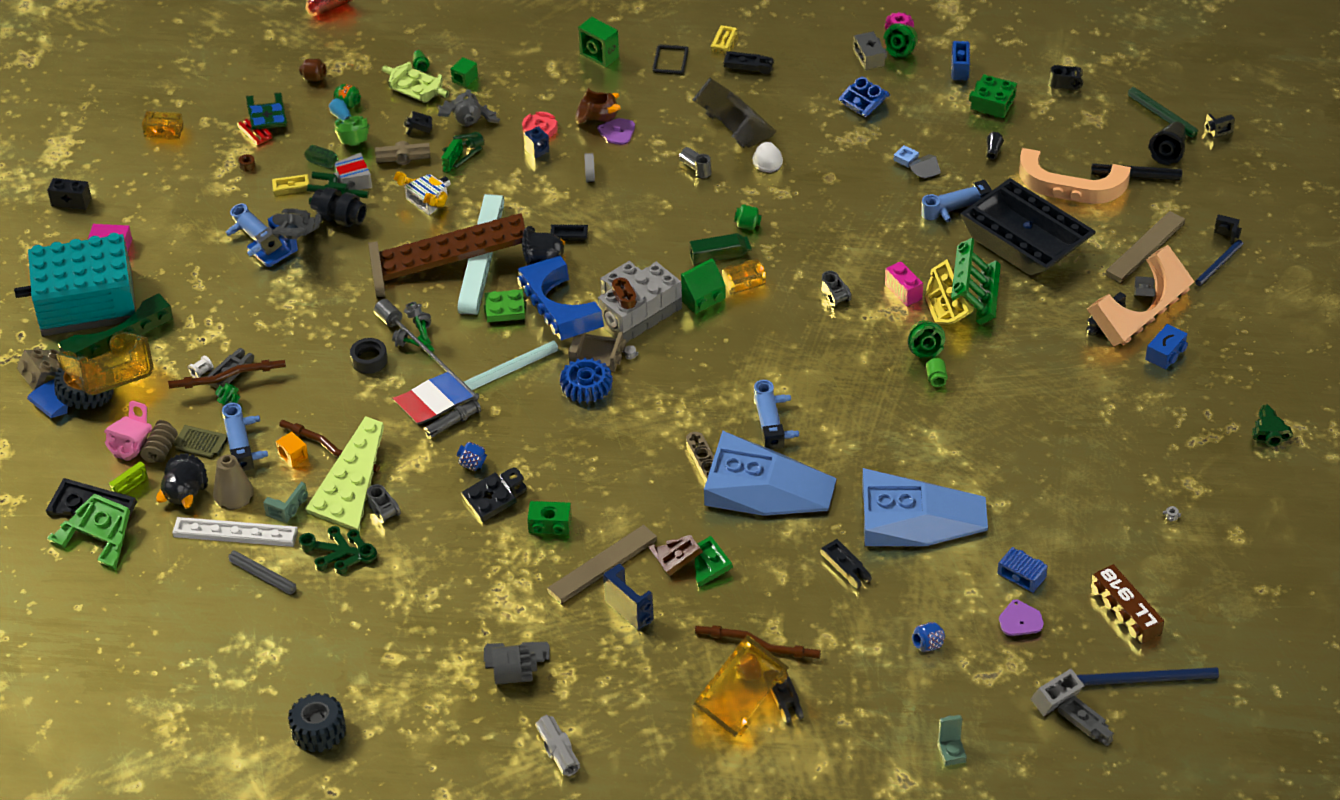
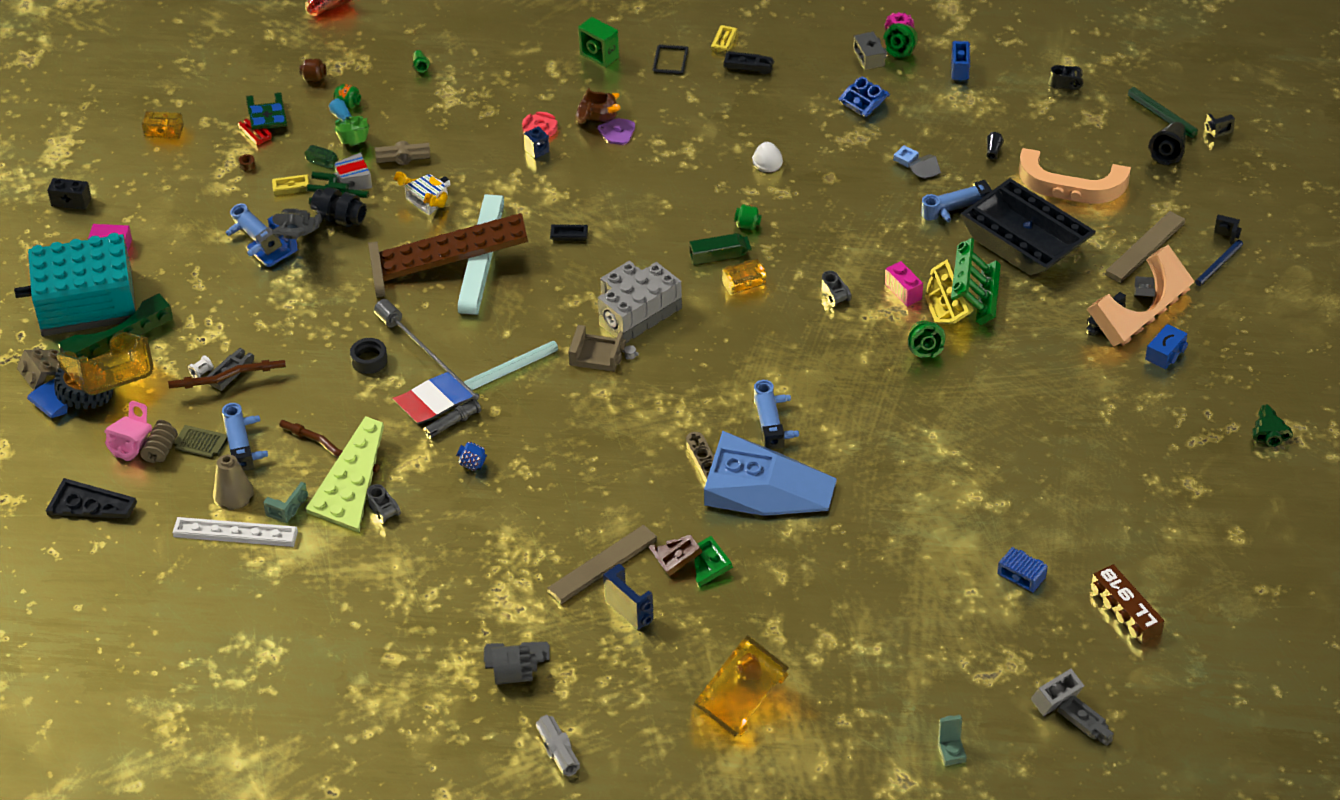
bright green wing [47,494,130,569] -> none
lime tile [109,461,148,495] -> none
black hair [156,453,208,509] -> none
green gear [215,383,241,405] -> none
dark grey axle [228,550,297,595] -> none
light orange brick [276,432,309,468] -> none
black wheel [288,693,346,752] -> none
dark green plant [299,526,377,574] -> none
yellowish green plate [382,62,450,102] -> none
dark grey plant [392,302,435,353] -> none
black bracket [404,111,432,135] -> none
dark grey helmet [438,89,500,127] -> none
green tile [441,135,463,173] -> none
dark green plant [443,131,484,168] -> none
green brick [451,57,478,88] -> none
black plate [461,468,527,523] -> none
bright green plate [484,289,526,322] -> none
blue arch [517,255,604,340] -> none
black hair [522,226,565,266] -> none
green brick [527,501,572,535] -> none
blue gear [560,357,613,404] -> none
light grey beam [584,153,595,182] -> none
reddish brown beam [612,277,636,309] -> none
dark grey piece [679,147,712,178] -> none
green slope [681,258,726,314] -> none
clear smoke windscreen [692,78,777,148] -> none
reddish brown bar [695,625,821,659] -> none
black hinge [764,667,804,723] -> none
black hinge [821,539,872,589] -> none
medium blue wedge [862,468,988,546] -> none
blue head [912,622,945,652] -> none
bright green brick [926,358,948,387] -> none
green brick [969,74,1017,118] -> none
medium lavender piece [999,599,1044,636] -> none
dark blue piece [1077,667,1219,685] -> none
black axle [1091,163,1183,180] -> none
light grey piece [1163,506,1181,522] -> none

